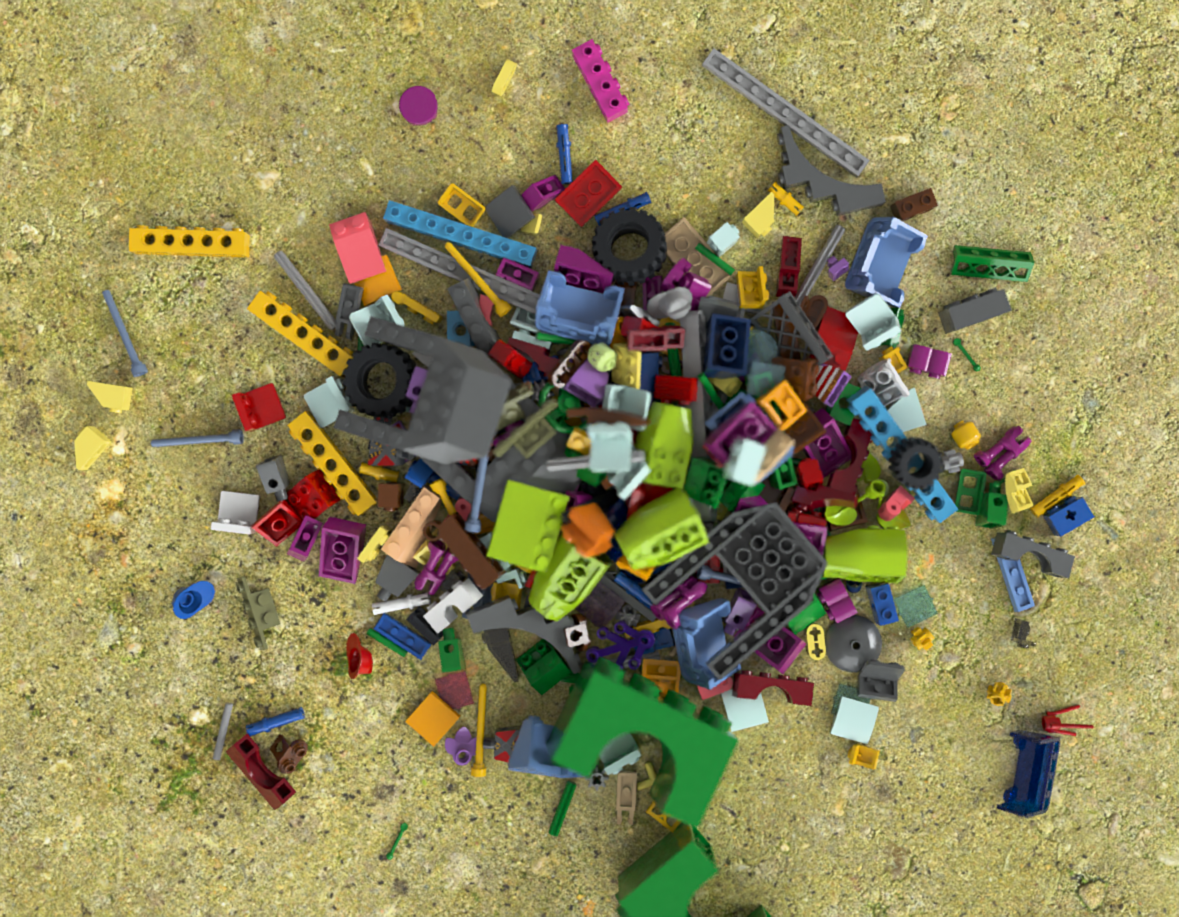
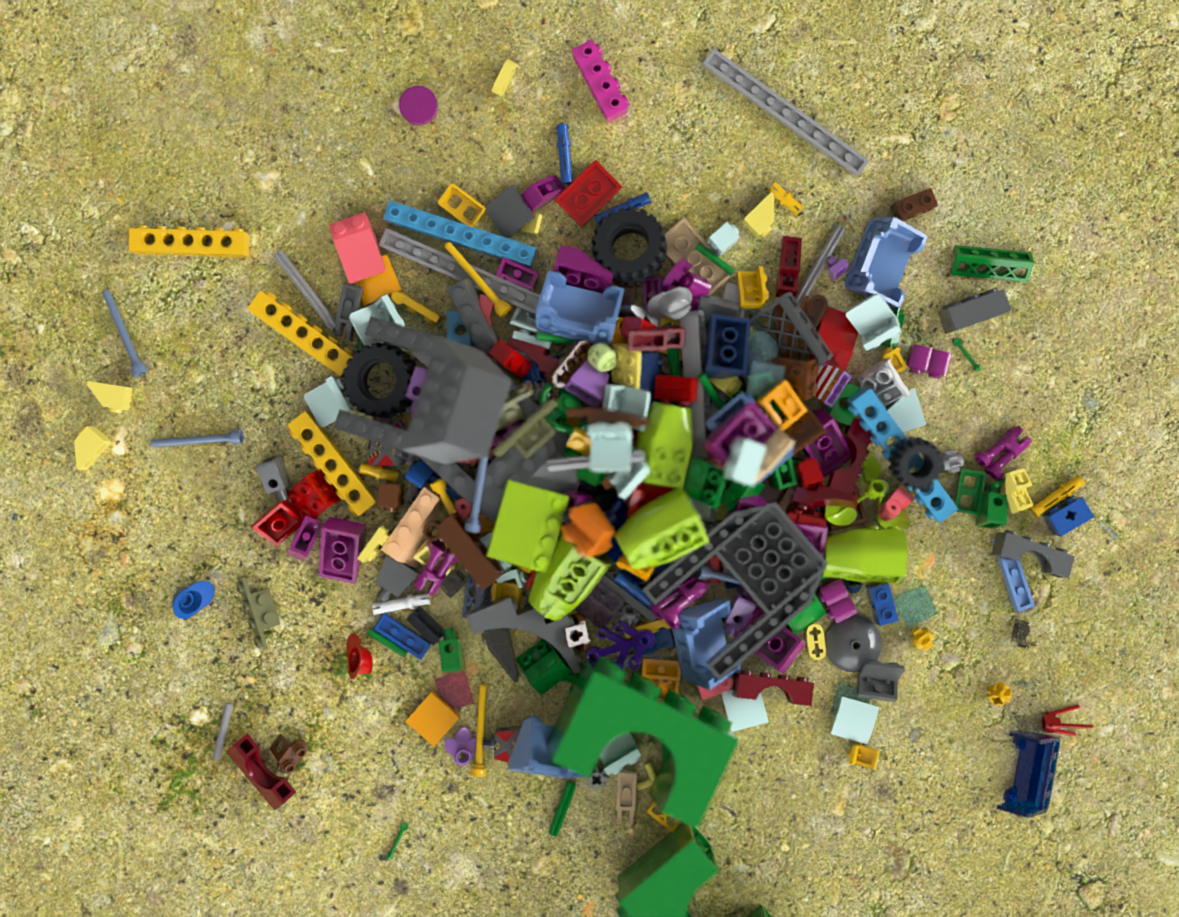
white bracket [211,491,260,534] -> none
red bracket [231,383,286,432] -> none
blue pin [246,707,305,737] -> none
white arch [423,578,483,634] -> none
dark grey arch [777,125,886,216] -> none
yellow head [951,421,981,450] -> none

